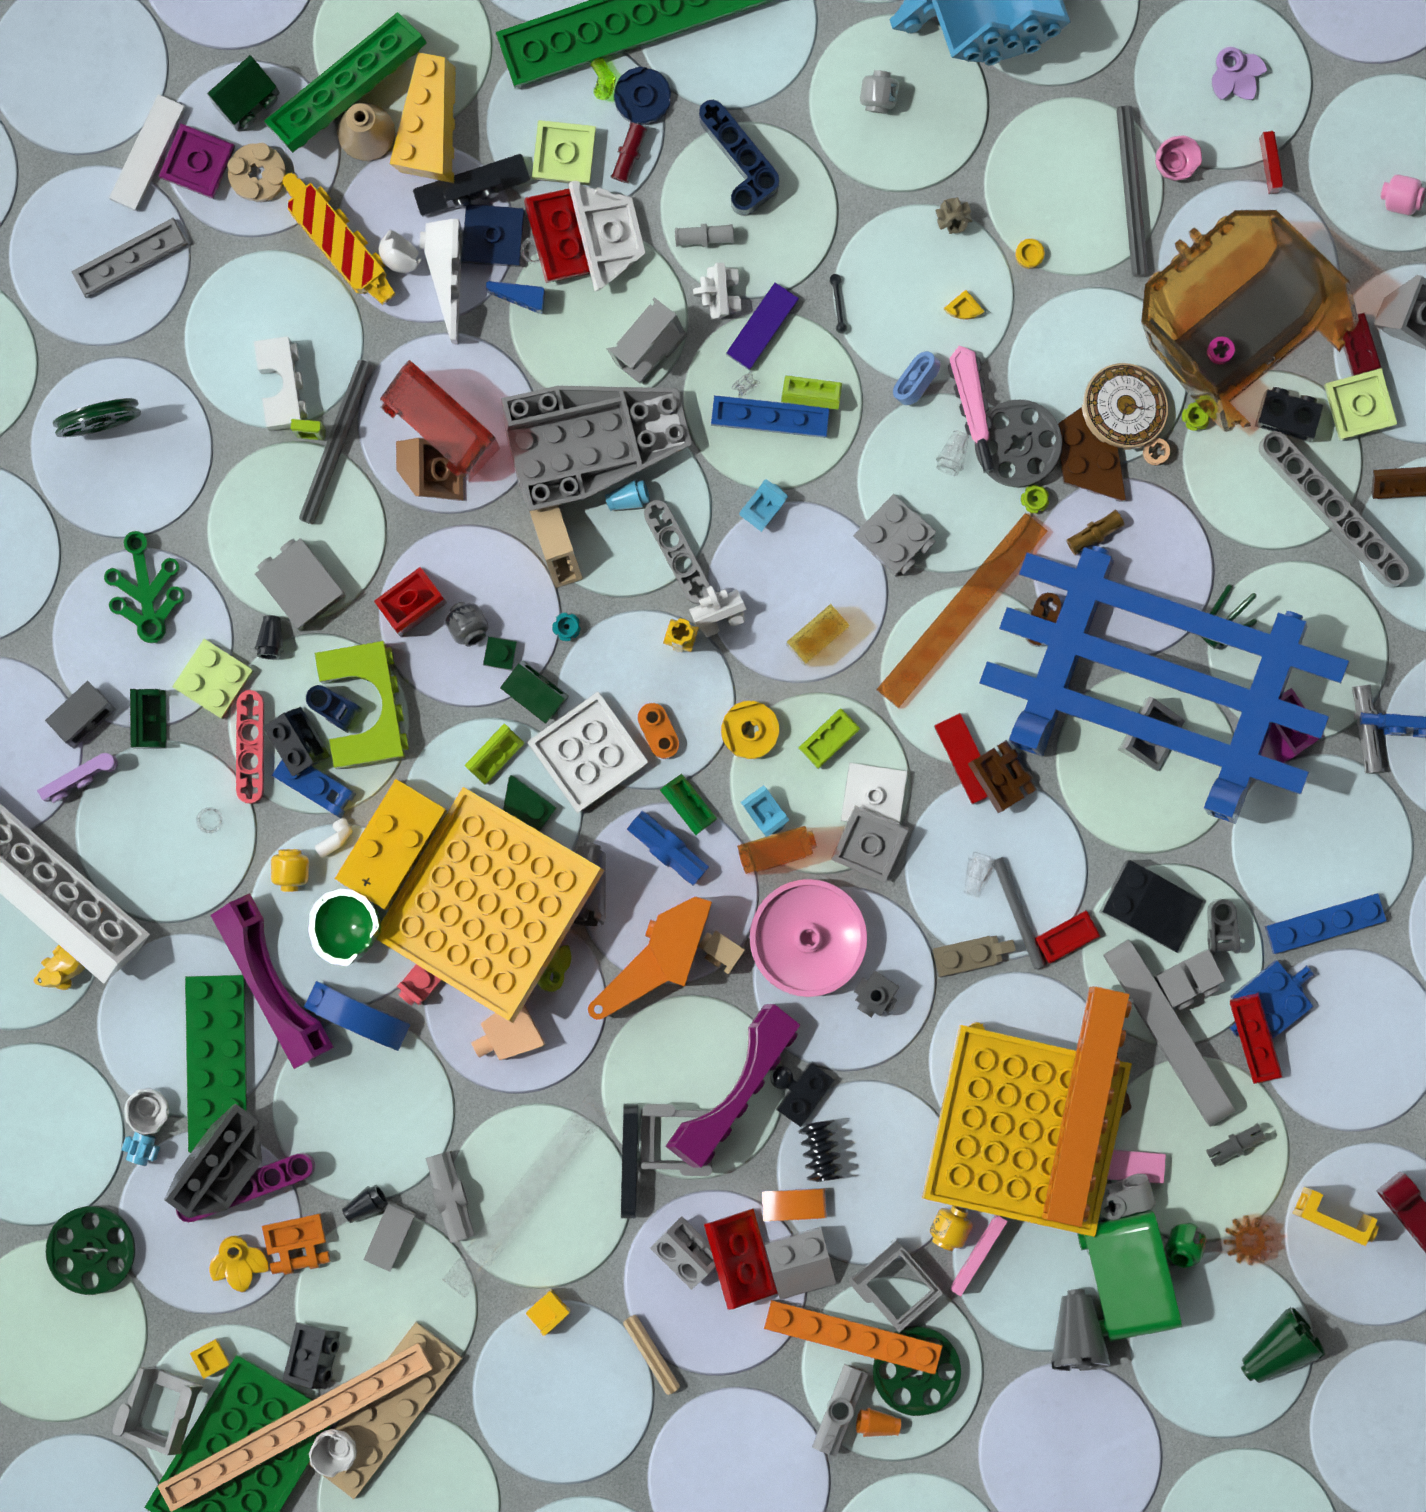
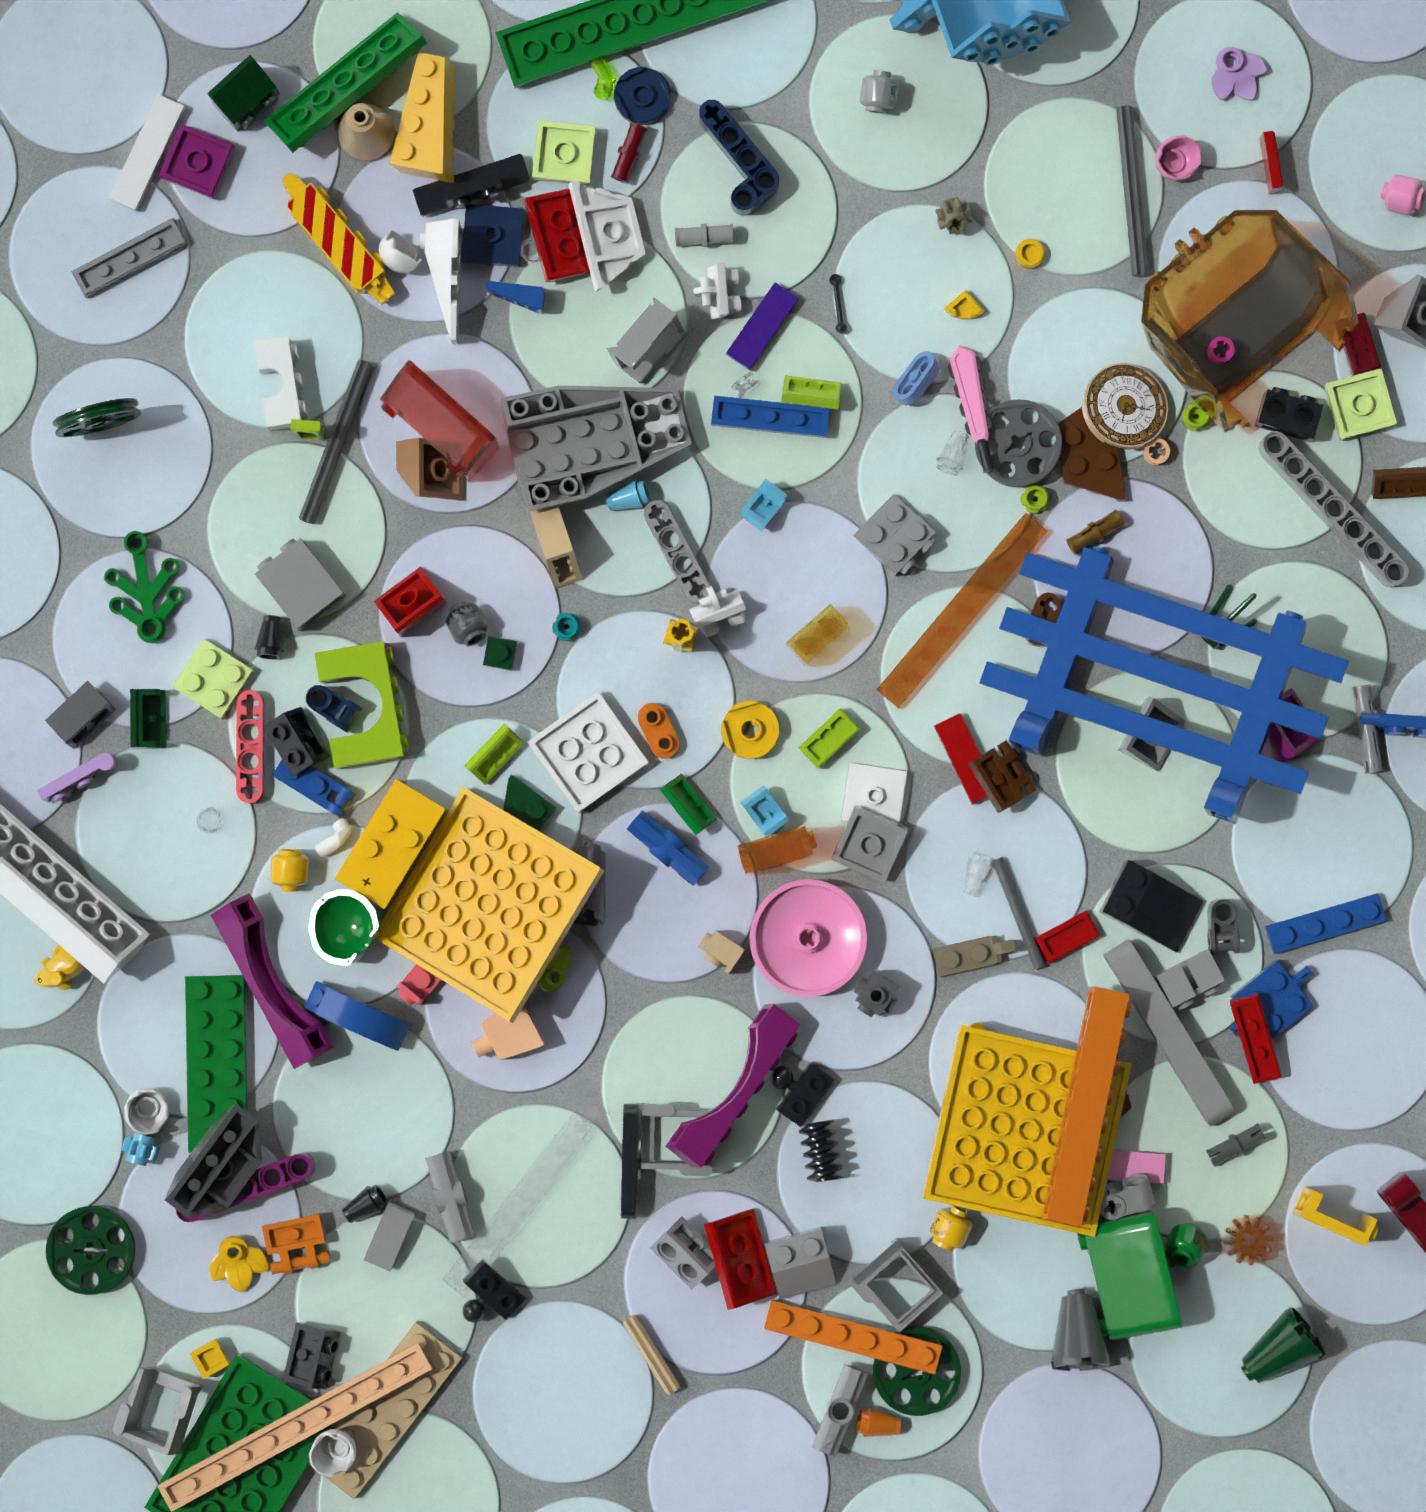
tan plate [228,143,286,202] -> none
dark green hinge [500,661,569,724] -> none
yellow panel [526,1289,571,1336] -> none
orange slope [588,896,712,1020] -> none
orange slope [762,1188,827,1221] -> none
bright pink tile [950,1215,1008,1296] -> none
none -> black plate [462,1259,526,1323]

